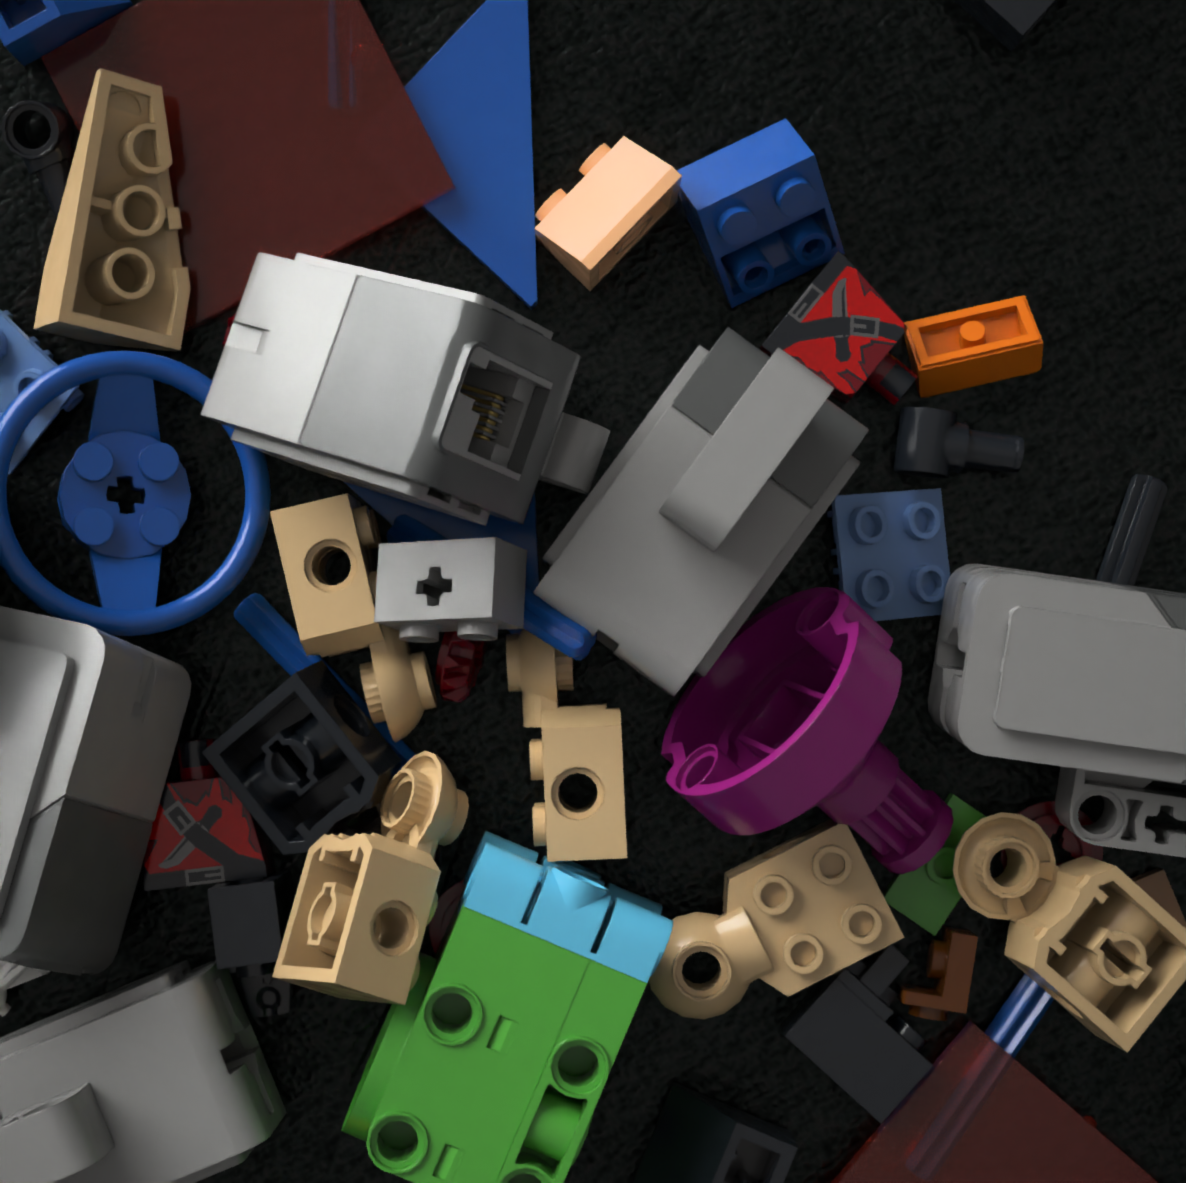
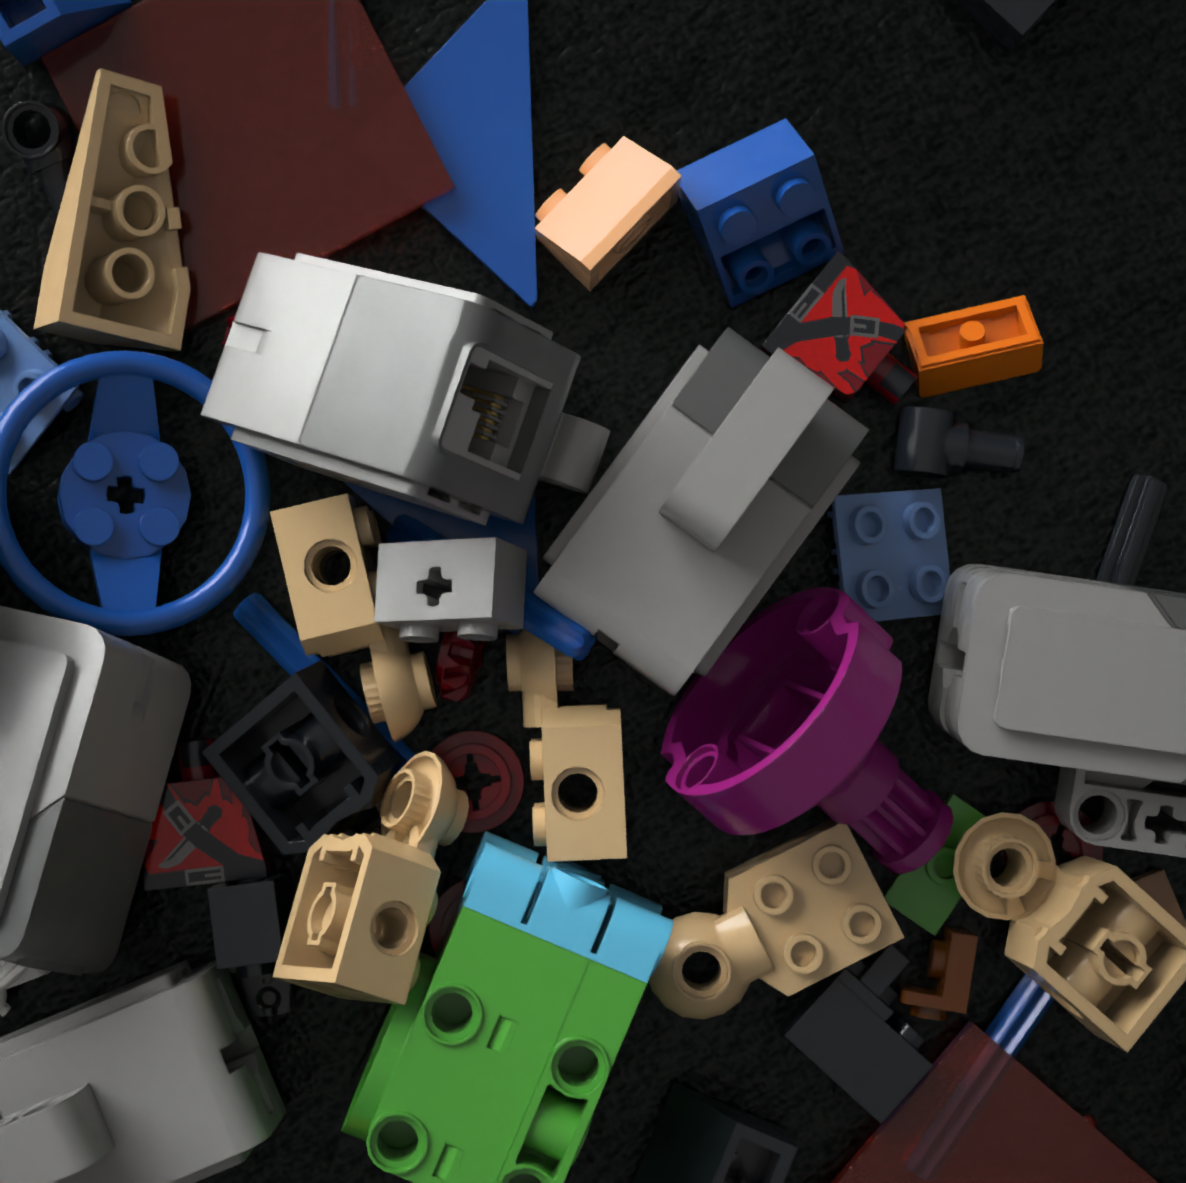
none -> dark red gear [431,731,524,833]

